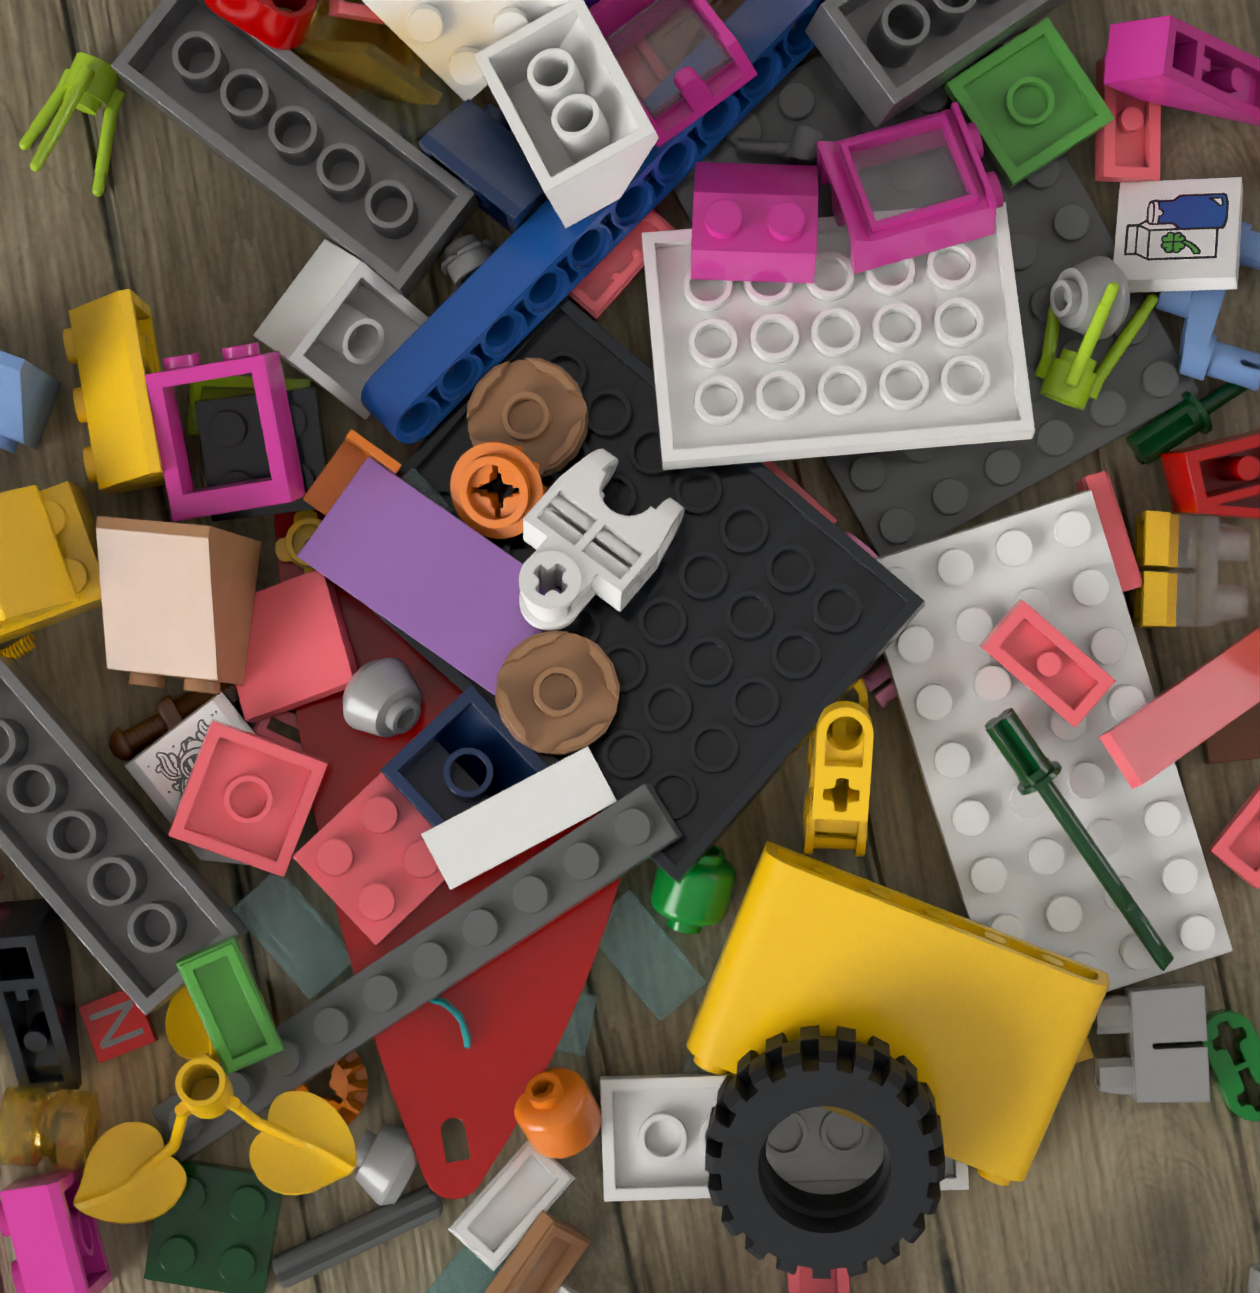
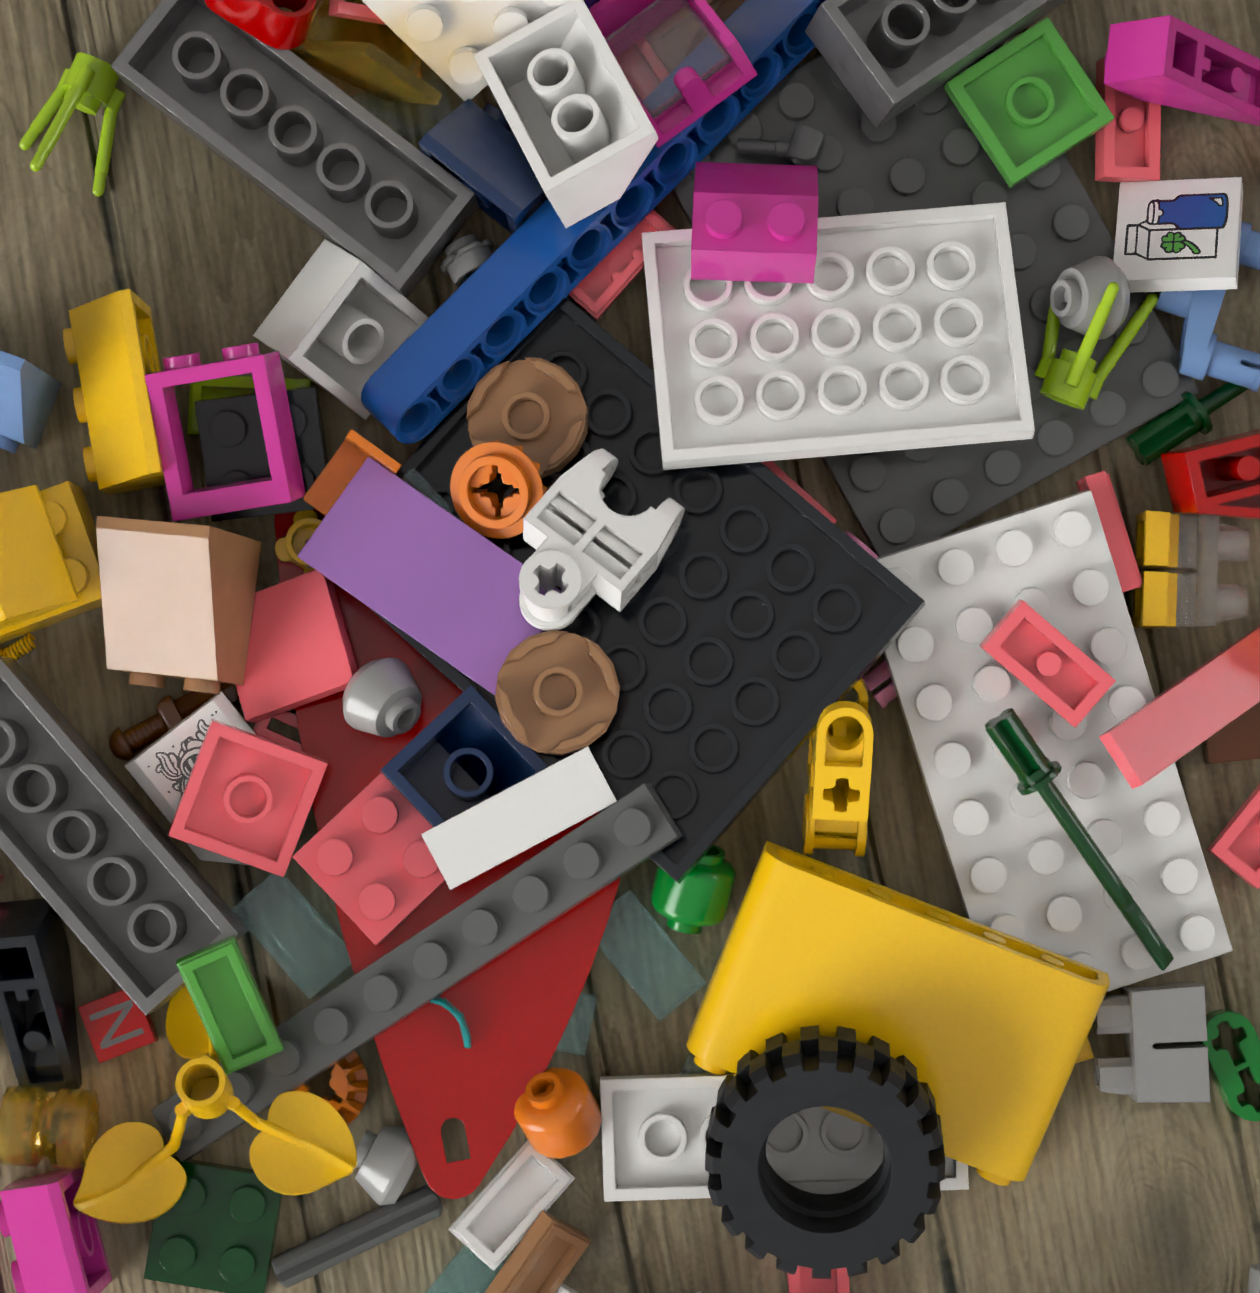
dark pink window [816,102,1004,274] -> none

